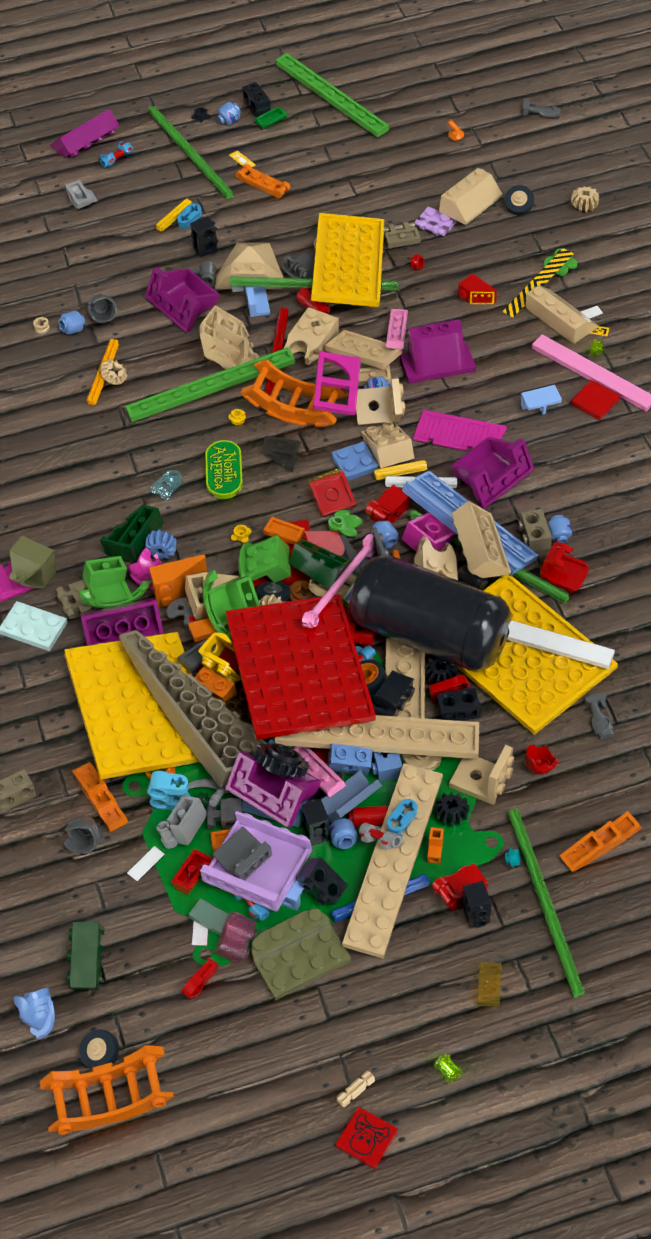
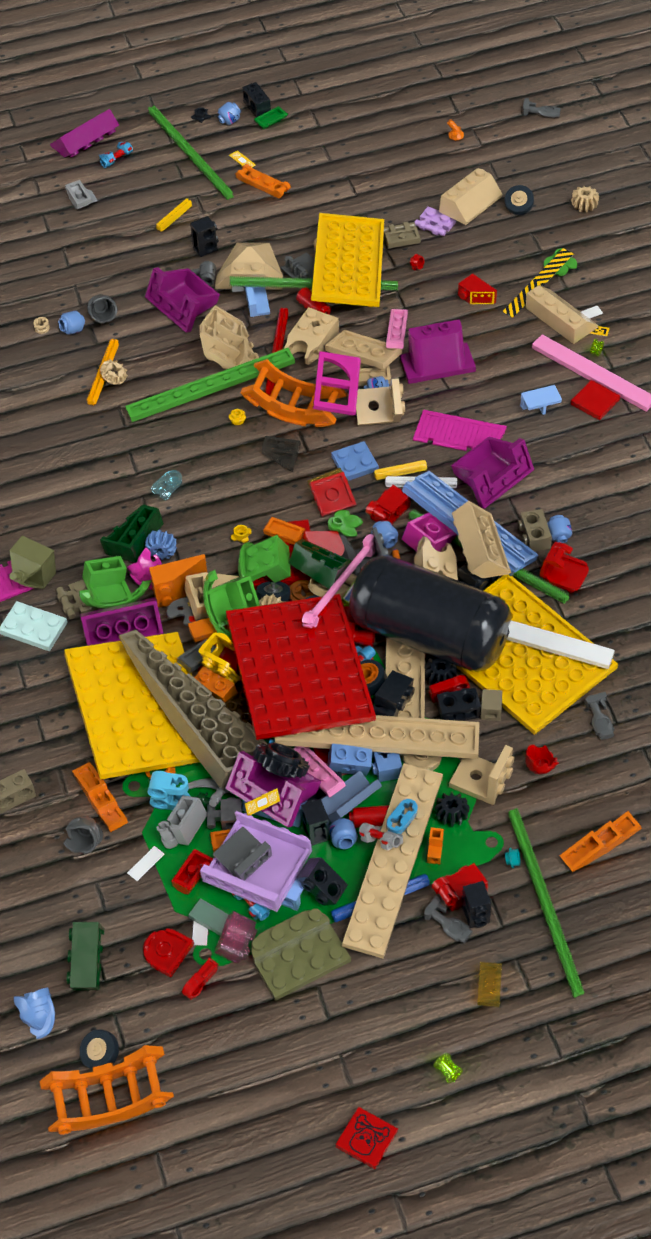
dark azure beam [177,204,202,229] -> none
tile [205,440,243,499] -> none
bright green plate [275,53,389,137] -> none
tan axle [337,1071,375,1107] -> none
tan slope [361,422,415,468] -> none
none -> red tile [143,928,195,978]
none -> yellow sticker [245,788,280,816]
none -> dark grey piece [424,896,473,943]
none -> dark tan panel [481,689,502,721]

